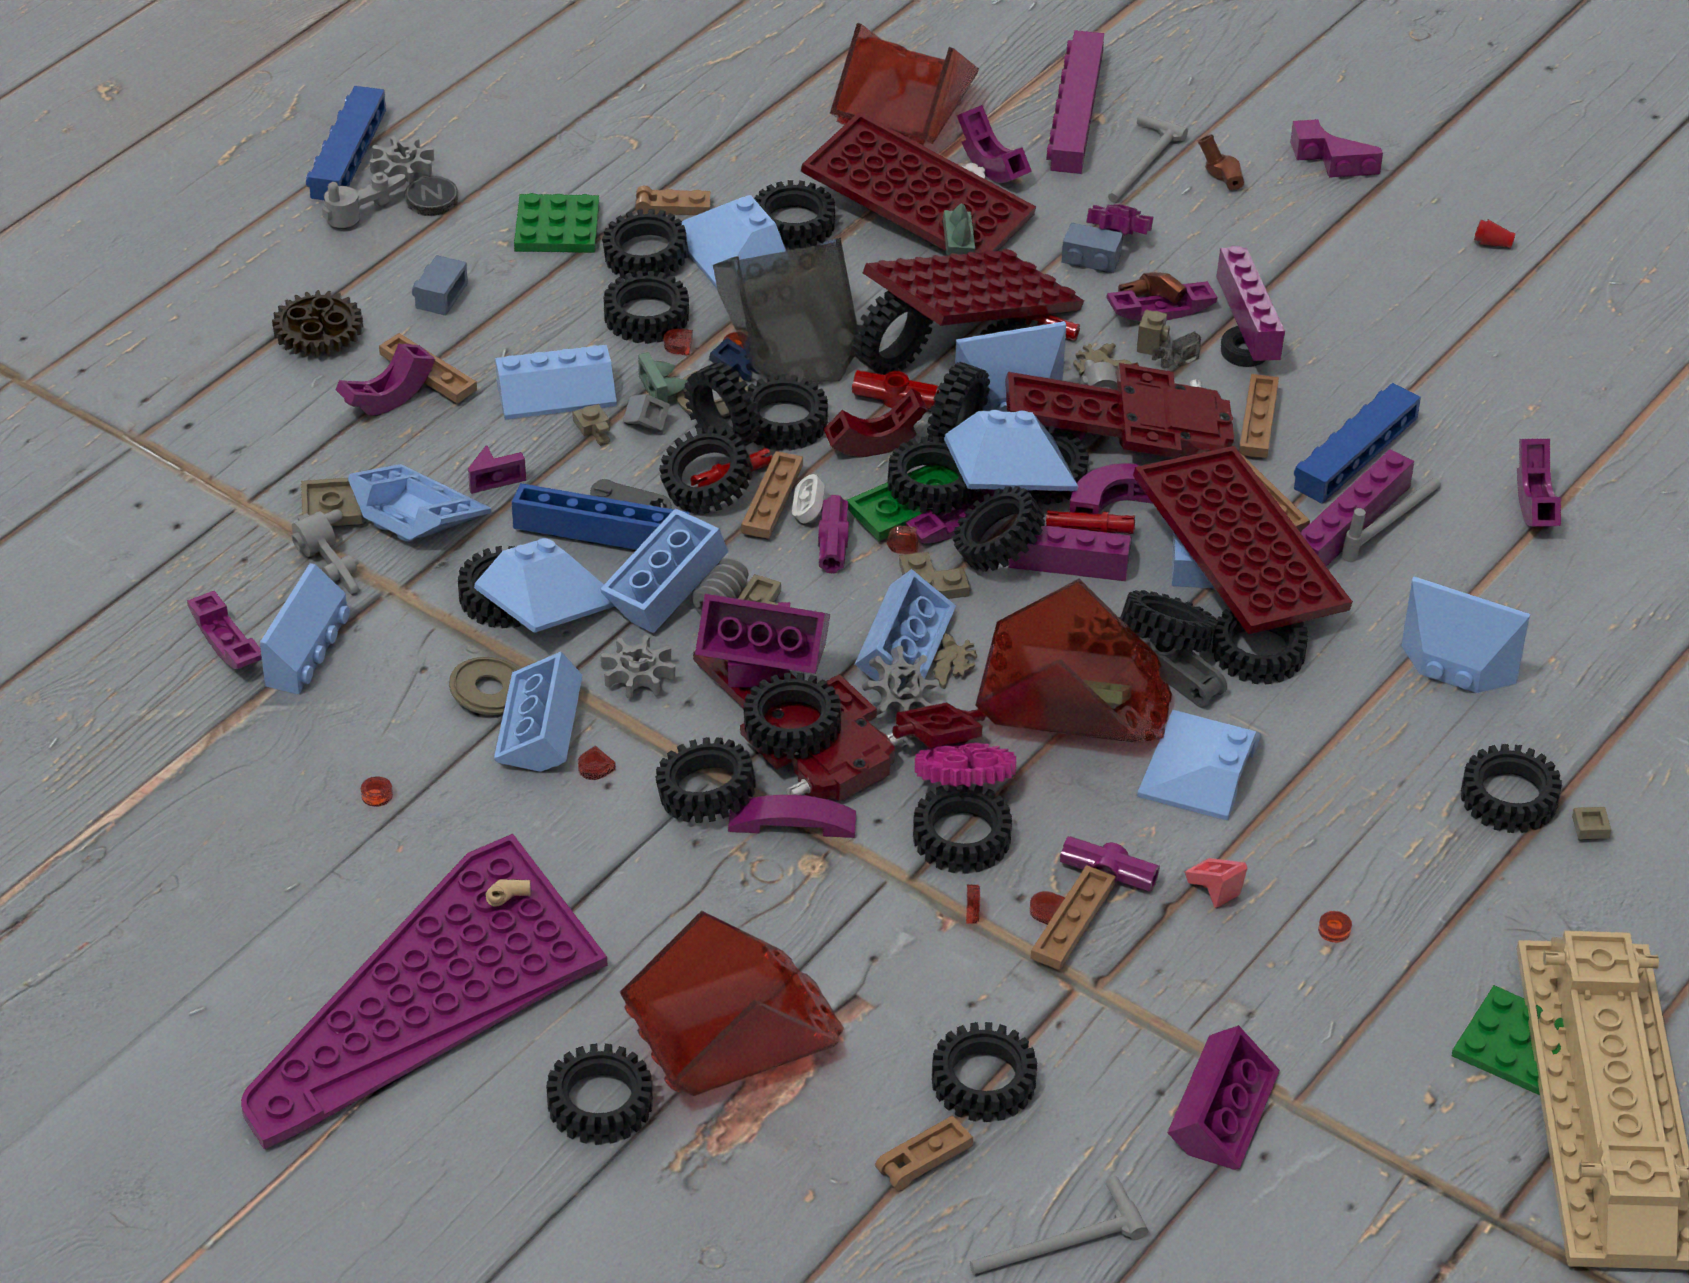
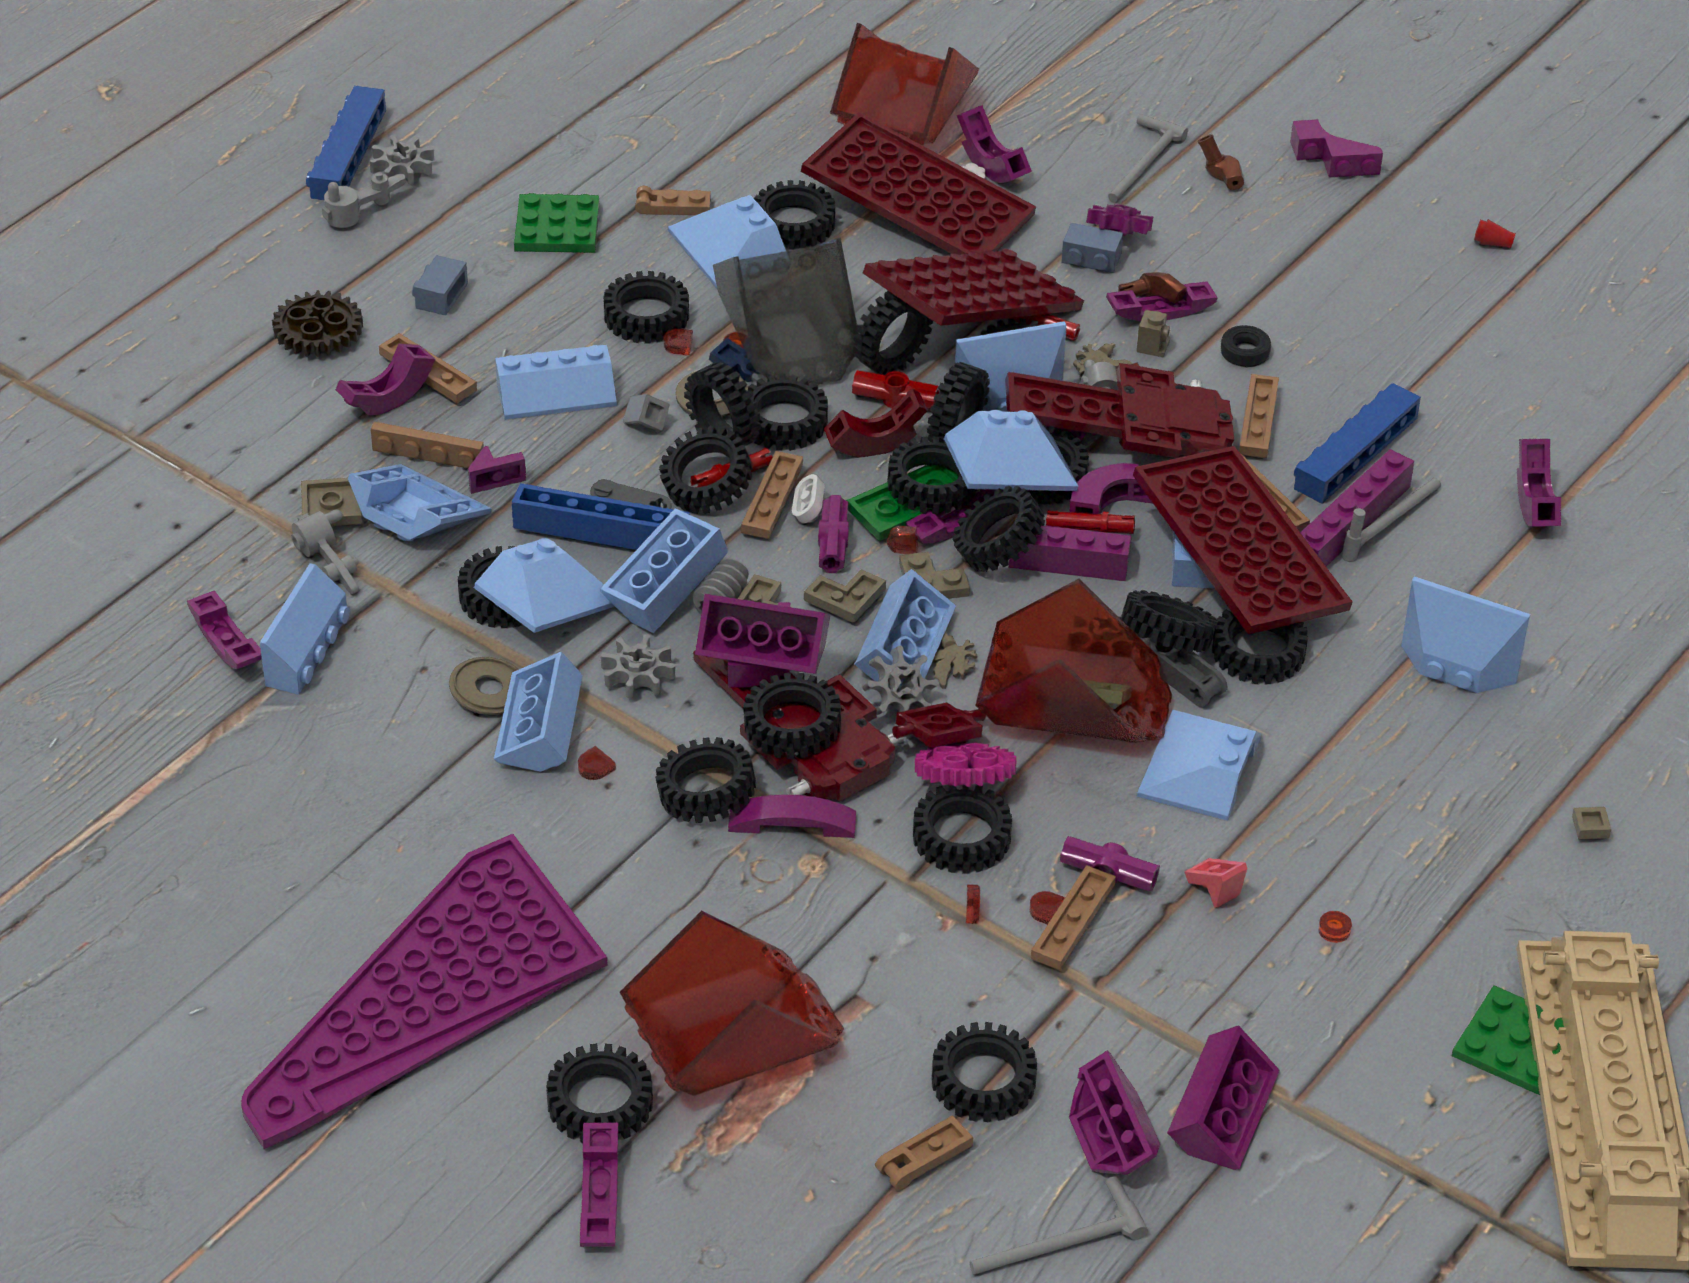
clear red tile [360,776,393,807] -> none
tile [405,176,459,216] -> none
tan arm [486,879,531,906] -> none
dark tan plate [572,404,610,445] -> none
black tyre [602,209,688,279] -> none
sand green tile [638,352,688,403] -> none
sand green tile [943,203,975,255] -> none
magenta brick [1046,30,1105,174] -> none
clear smoke plate [1152,331,1201,369] -> none
magenta brick [1216,246,1285,361] -> none
black tyre [1461,744,1562,833] -> none
none -> medium nougat plate [371,422,484,468]
none -> magenta slope [580,1123,618,1247]
none -> dark tan plate [804,569,886,623]
none -> magenta wedge [1069,1050,1161,1175]

